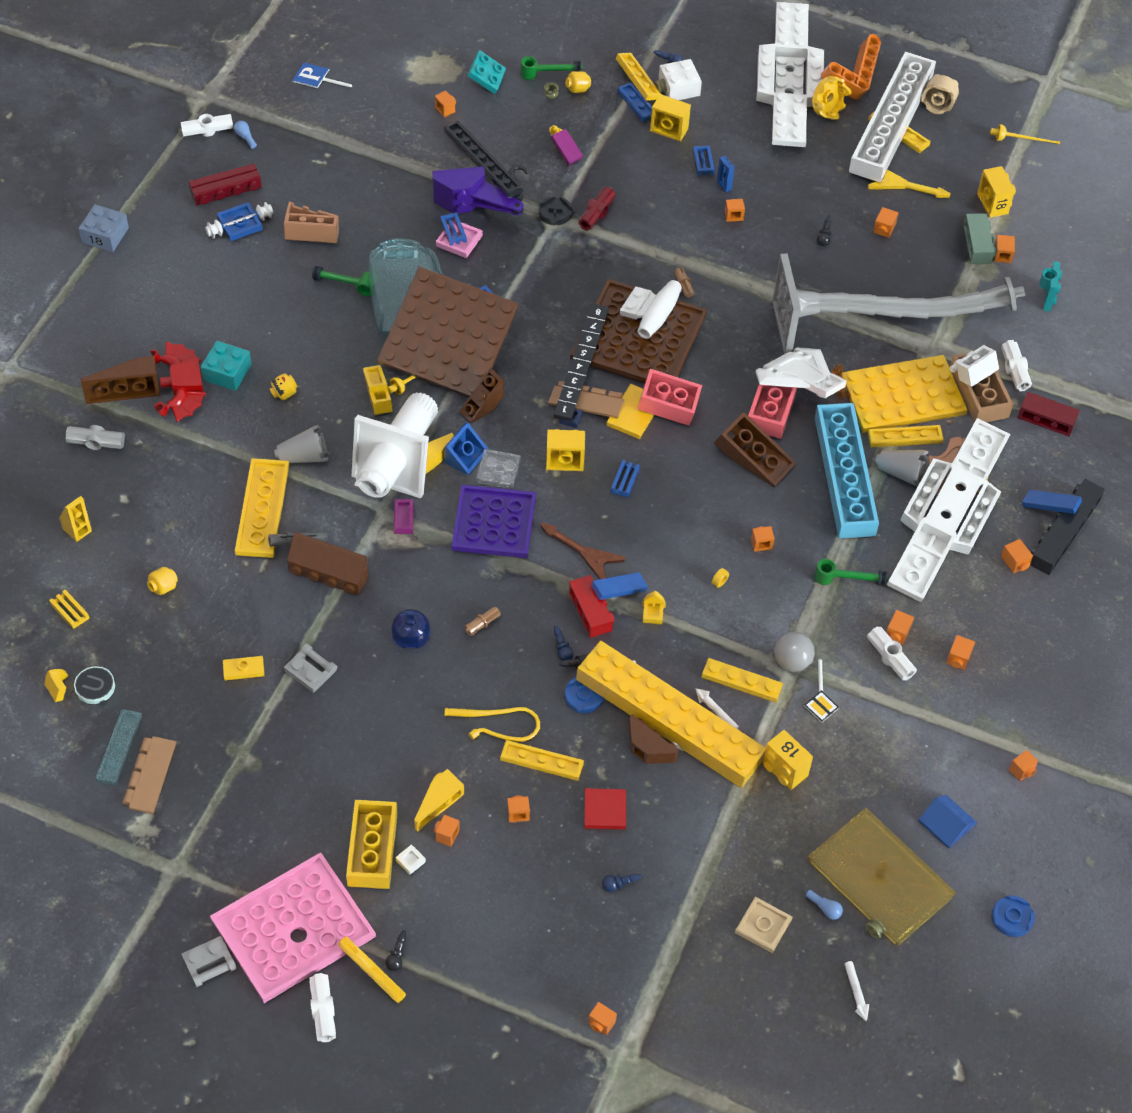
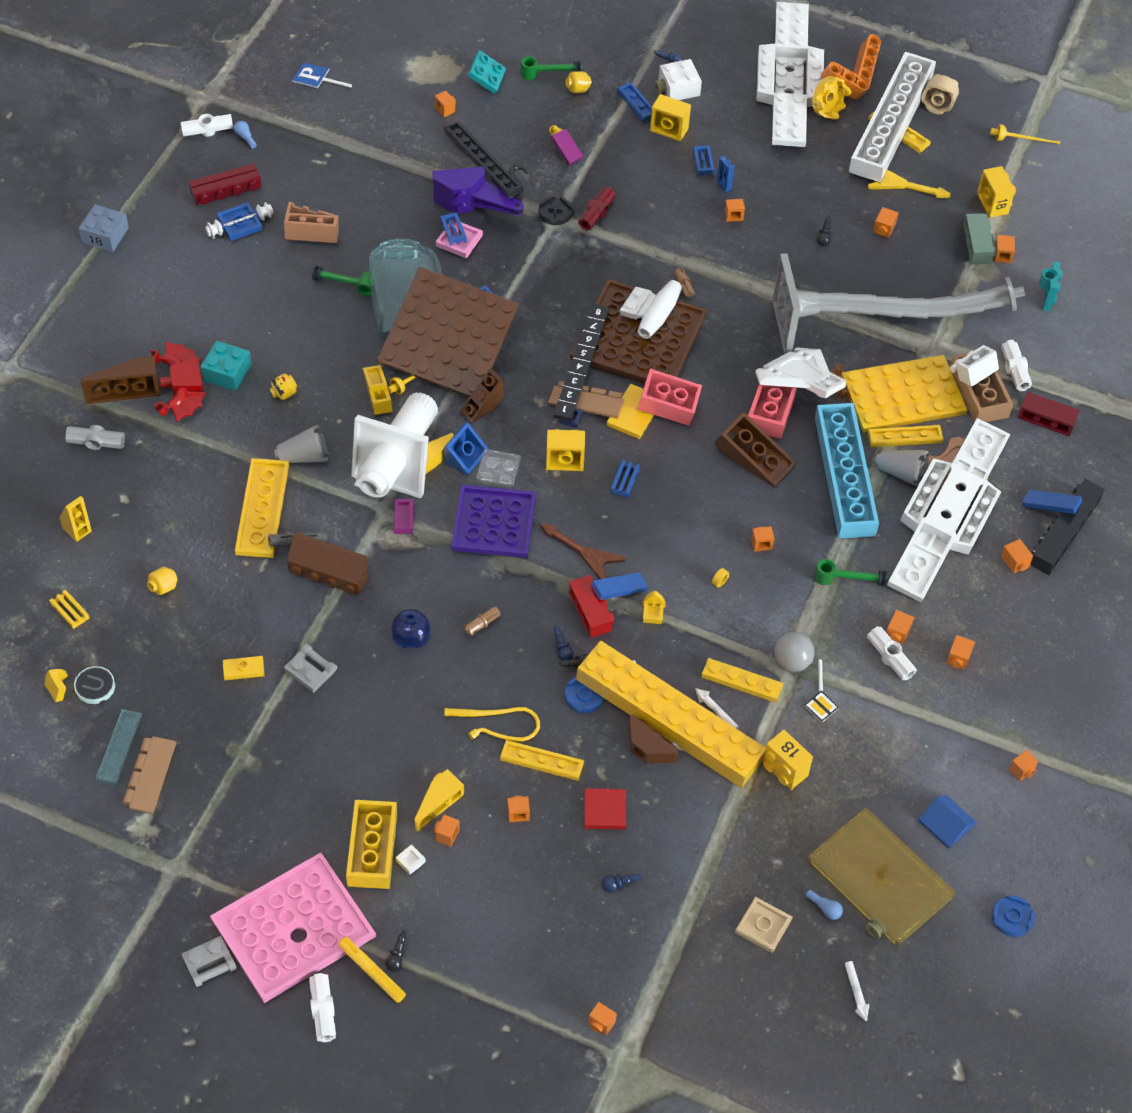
olive bush [544,82,559,99] -> none
yellow plate [616,53,661,100] -> none

